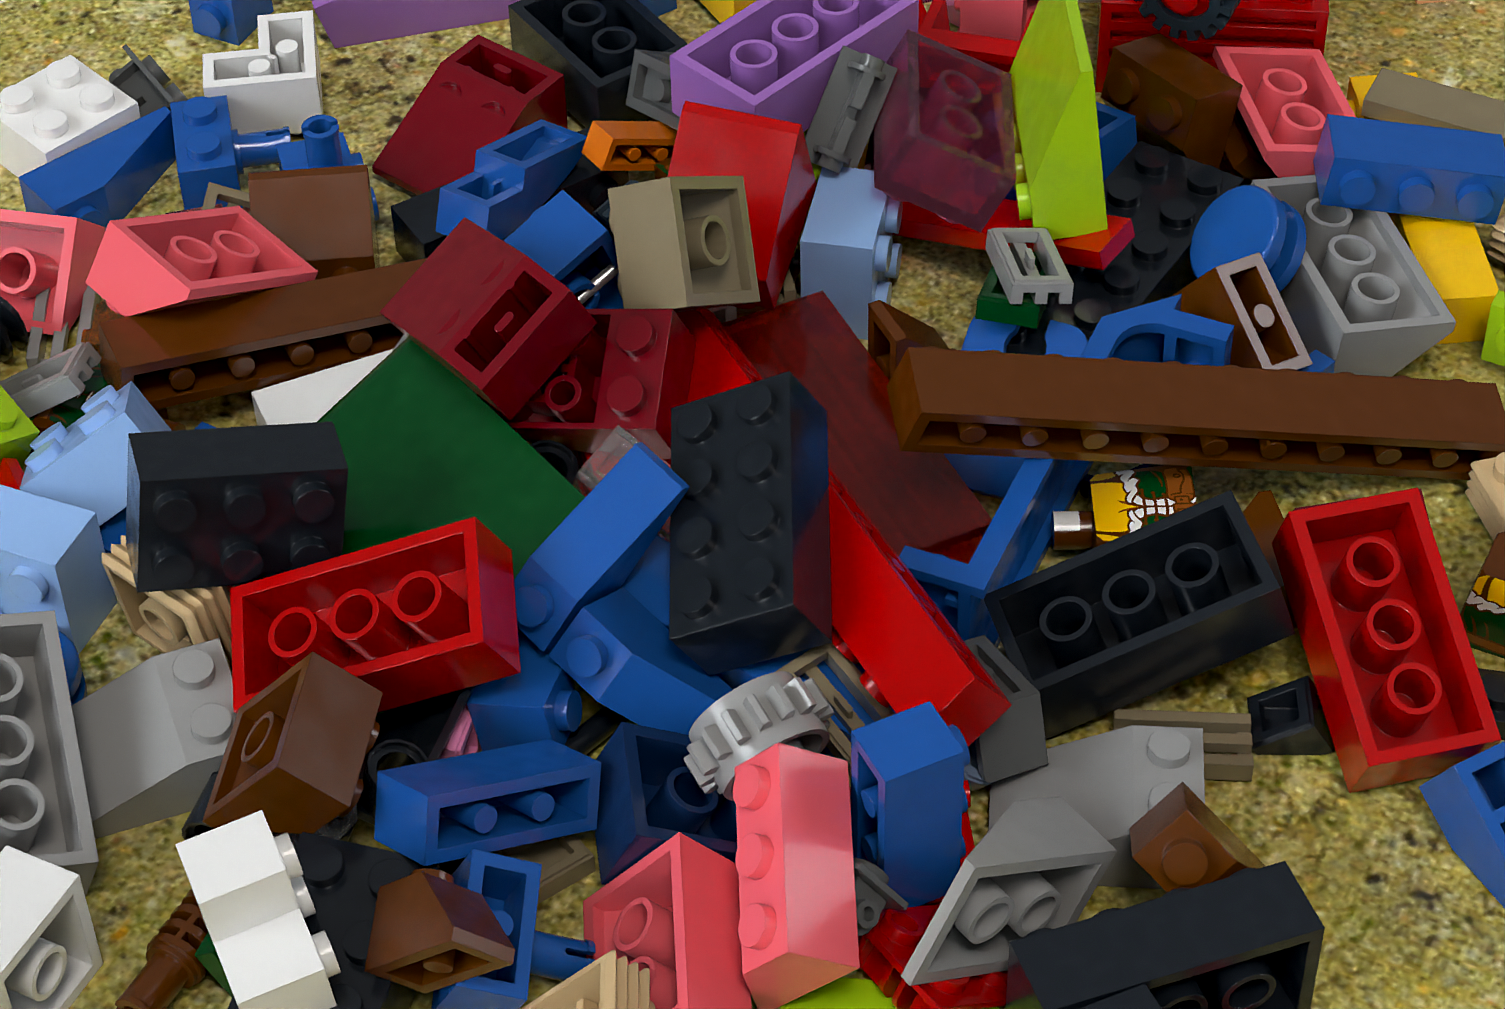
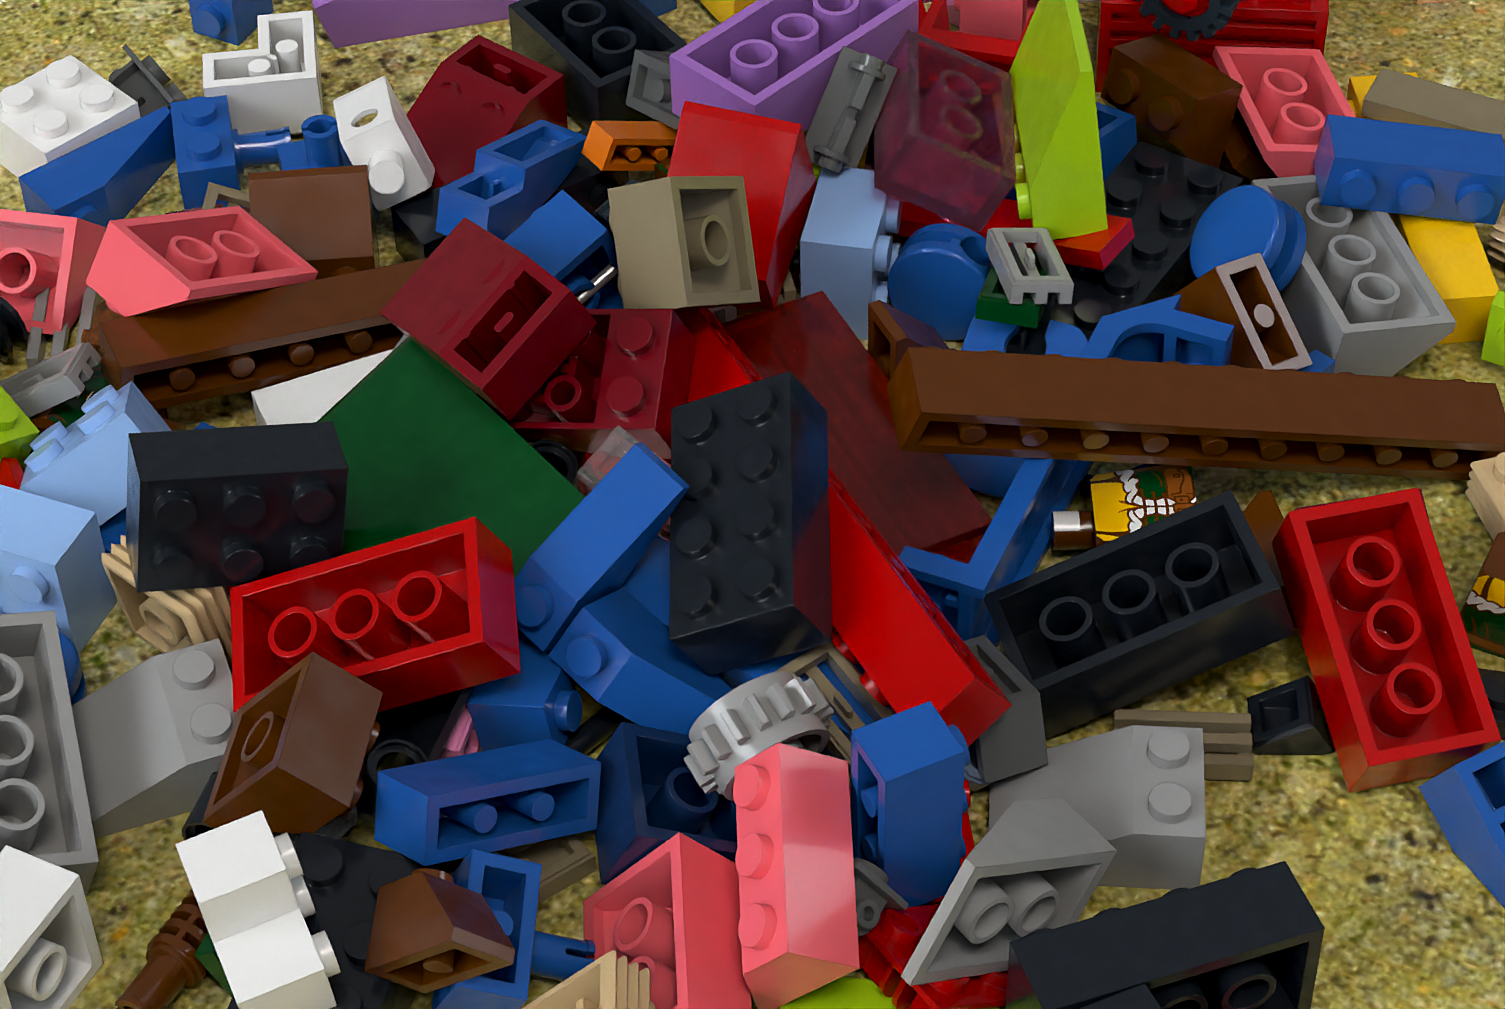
reddish brown slope [1129,781,1265,892] -> none
none -> white torso [333,75,435,211]
none -> blue head [887,223,992,341]

